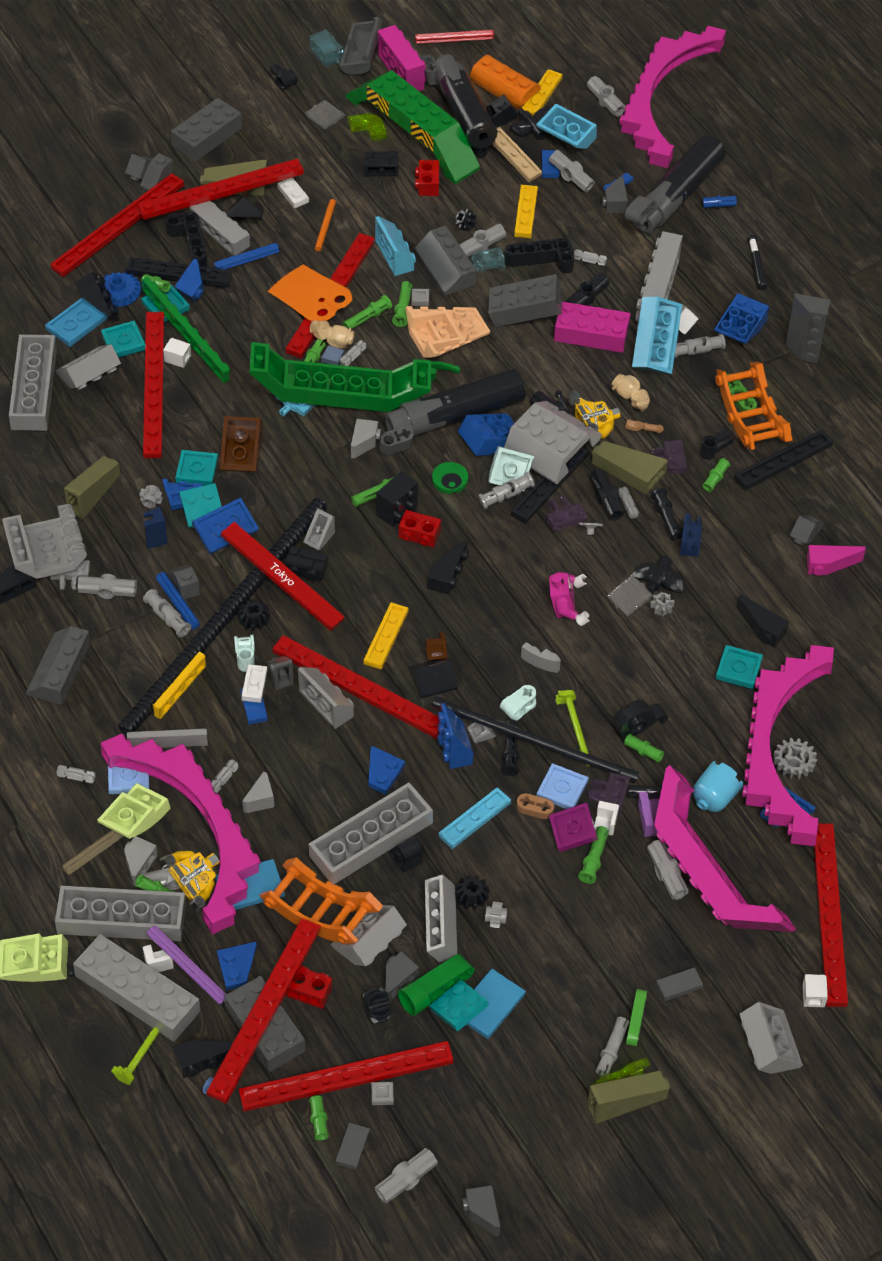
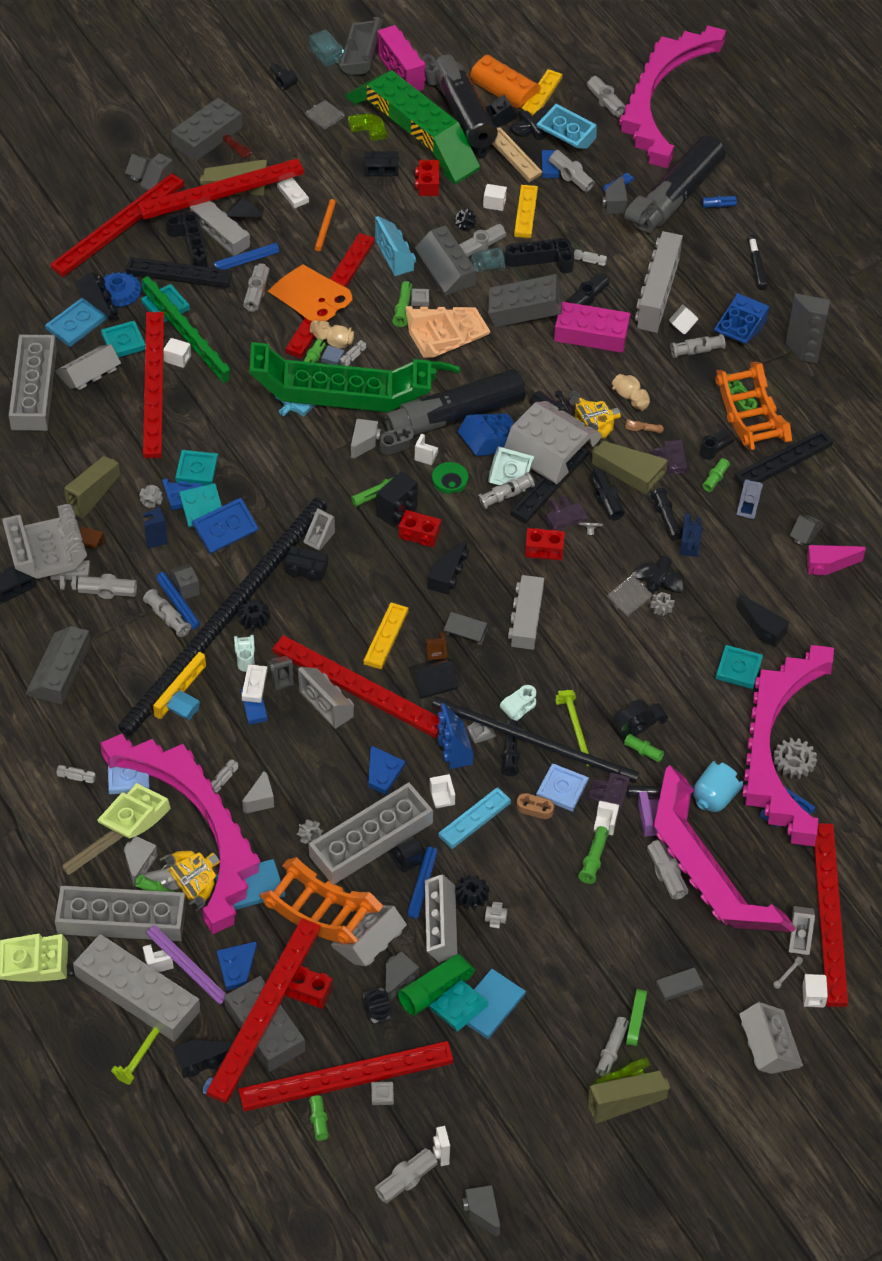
light grey tile [127,729,208,748] -> none
bright green pin [141,274,171,292] -> none
blue slope [175,258,204,302] -> none
reddish brown slope [220,416,263,472] -> none
red tile [221,522,344,631] -> none
dark grey tile [336,1123,370,1170] -> none
bright green pin [342,295,392,329] -> none
axle [415,30,494,44] -> none
light grey slope [521,642,561,673] -> none
dark pink torso [549,572,590,626] -> none
magenta plate [549,803,598,852] -> none
light grey axle [618,487,639,519] -> none
medium azure slope [632,297,682,374] -> none
none -> reddish brown panel [80,527,105,549]
none -> dark azure piece [167,690,200,721]
none -> clear red piece [223,134,252,158]
none -> light grey piece [243,263,270,312]
none -> light grey gear [297,819,323,844]
none -> blue axle [408,846,437,919]
none -> white panel [415,434,438,465]
none -> white panel [430,774,455,808]
none -> white plate [433,1126,450,1166]
none -> dark grey hinge [444,612,488,645]
none -> white panel [483,184,507,211]
none -> light grey brick [508,575,544,650]
none -> red brick [525,528,565,560]
none -> slope [736,479,764,519]
none -> light grey hinge [773,956,803,989]
none -> light grey slope [789,906,815,955]

